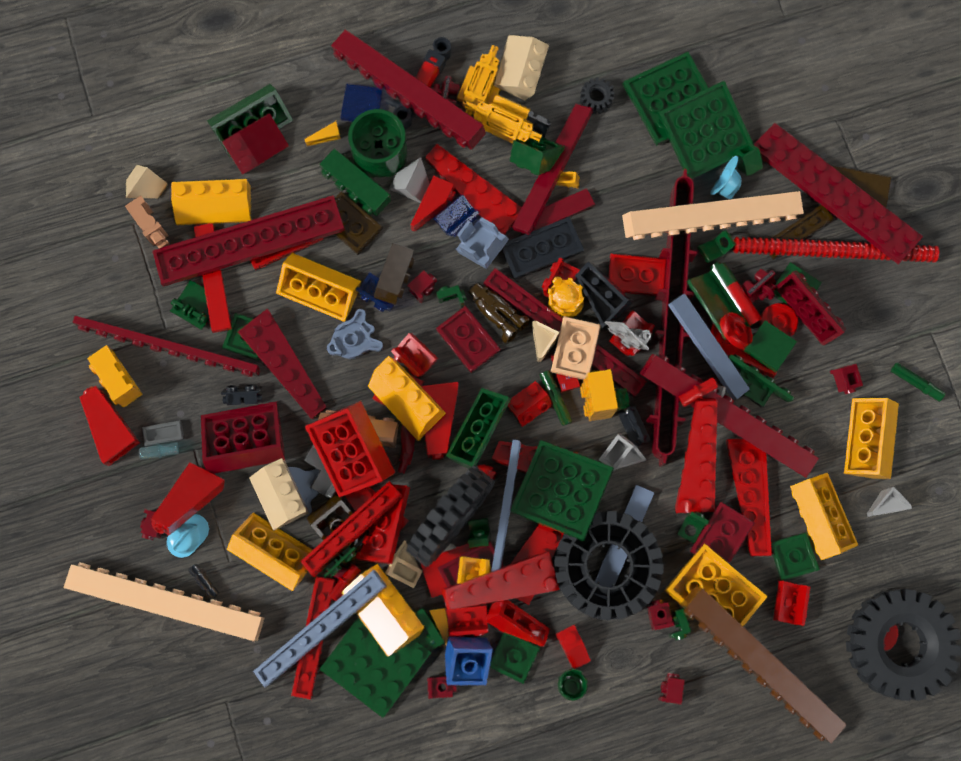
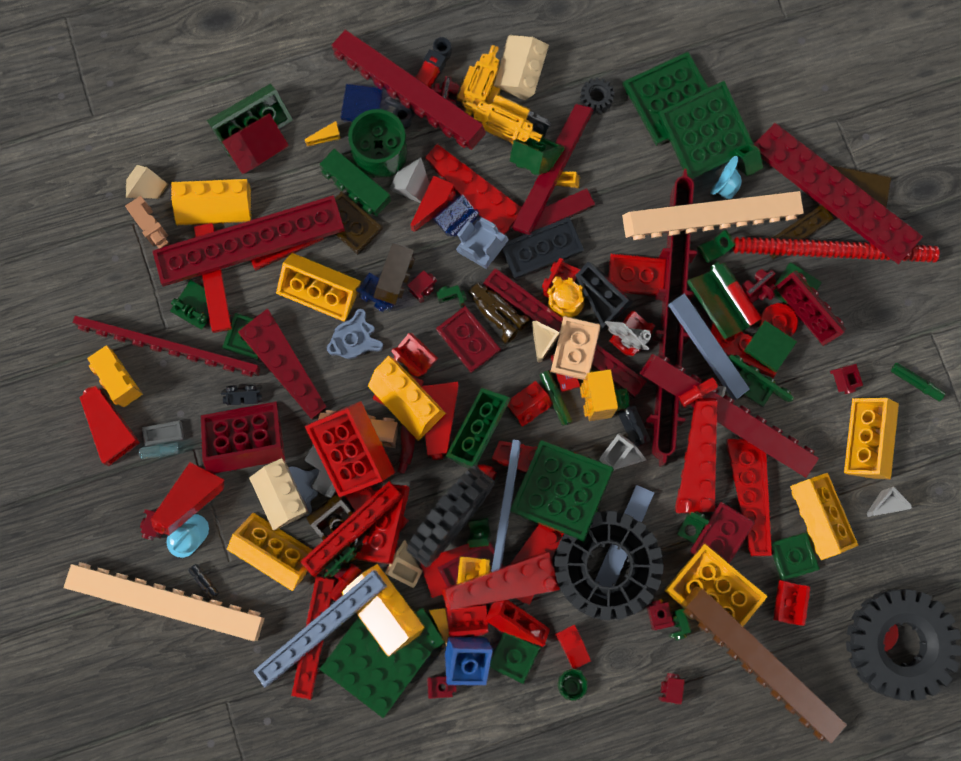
red tile [720,312,753,349] -> none

